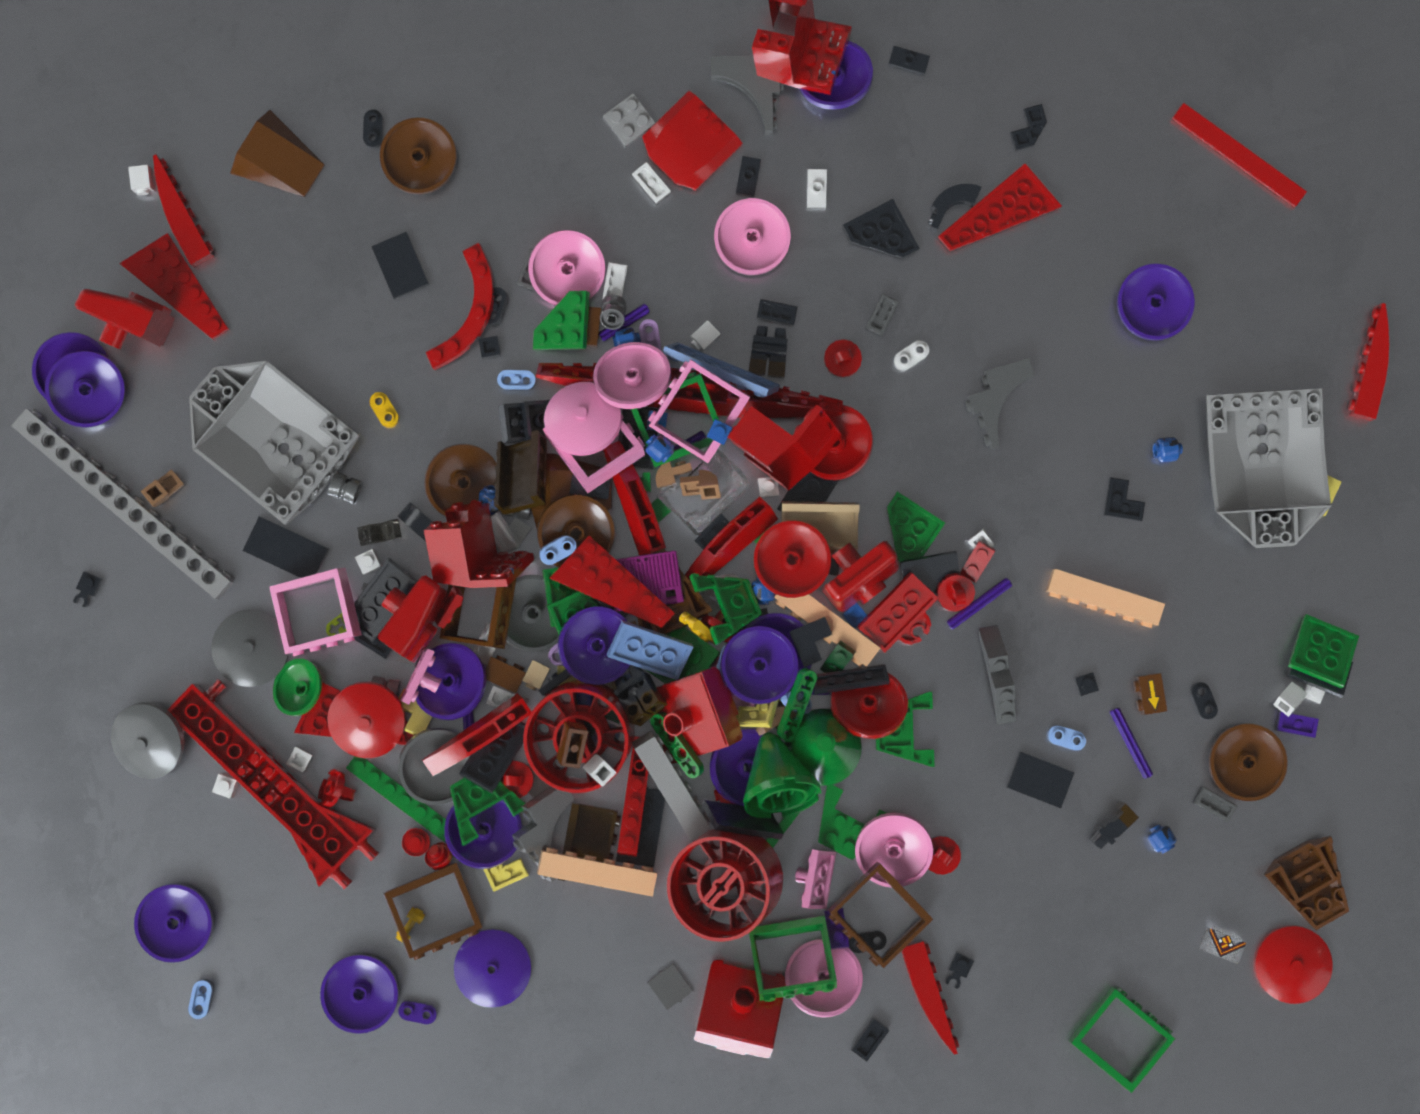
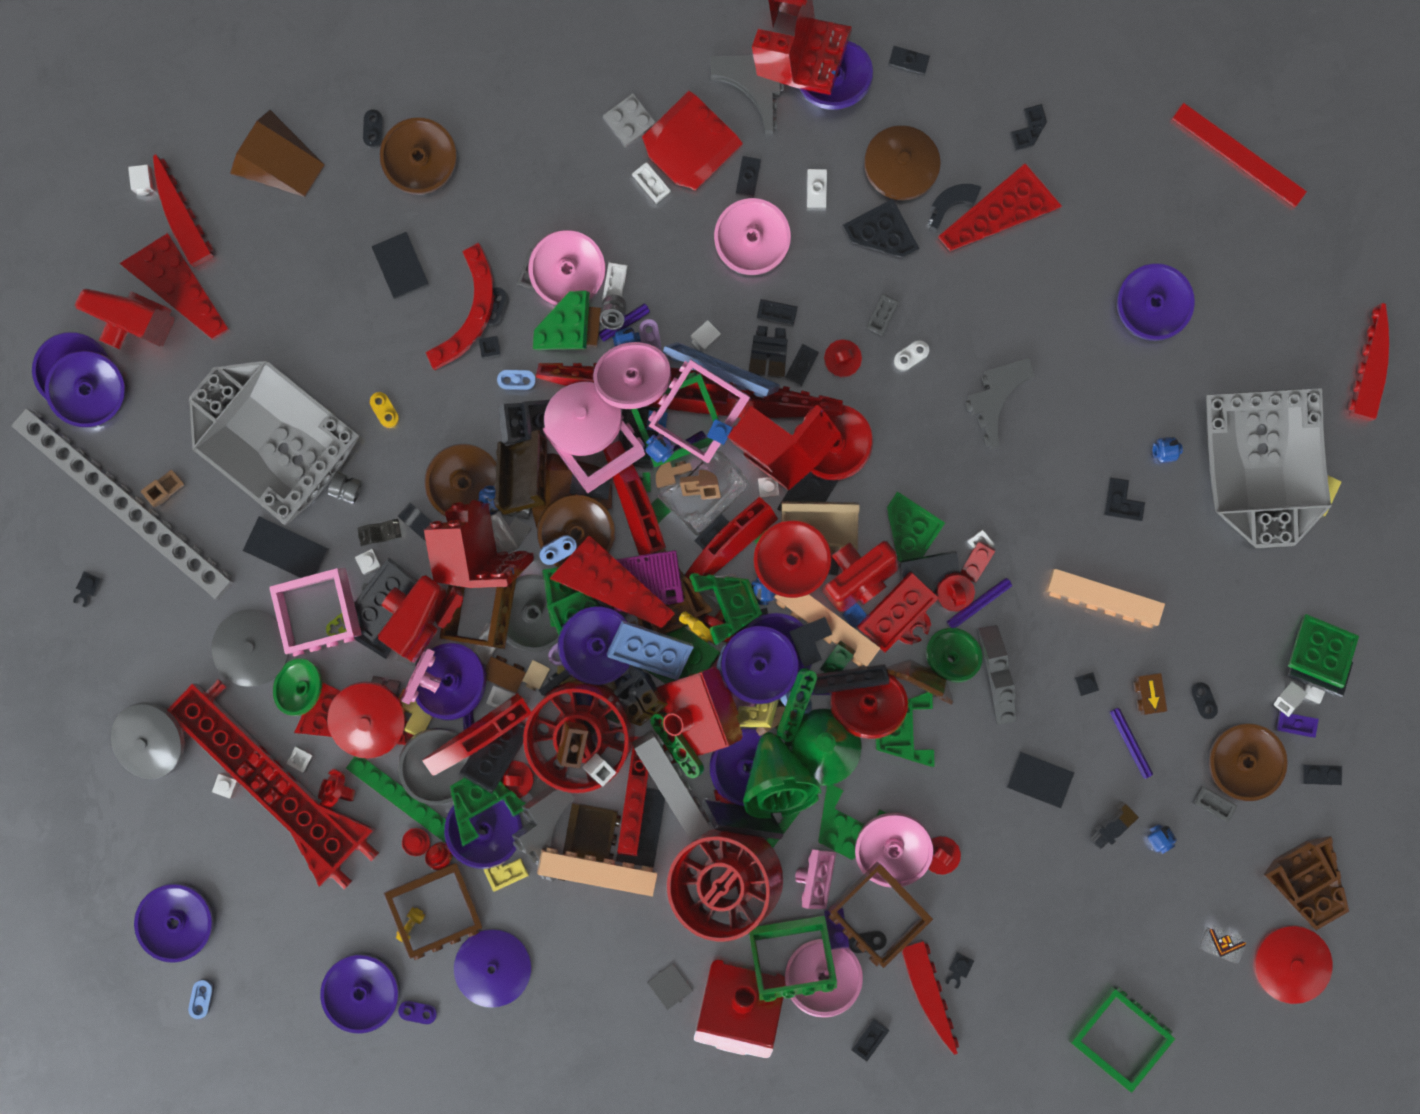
light blue plate [1047,725,1086,750] -> none
none -> black plate [785,344,819,387]
none -> reddish brown dish [864,125,941,200]
none -> reddish brown wedge [886,659,953,705]
none -> green dish [926,628,983,682]
none -> black plate [1301,764,1342,785]

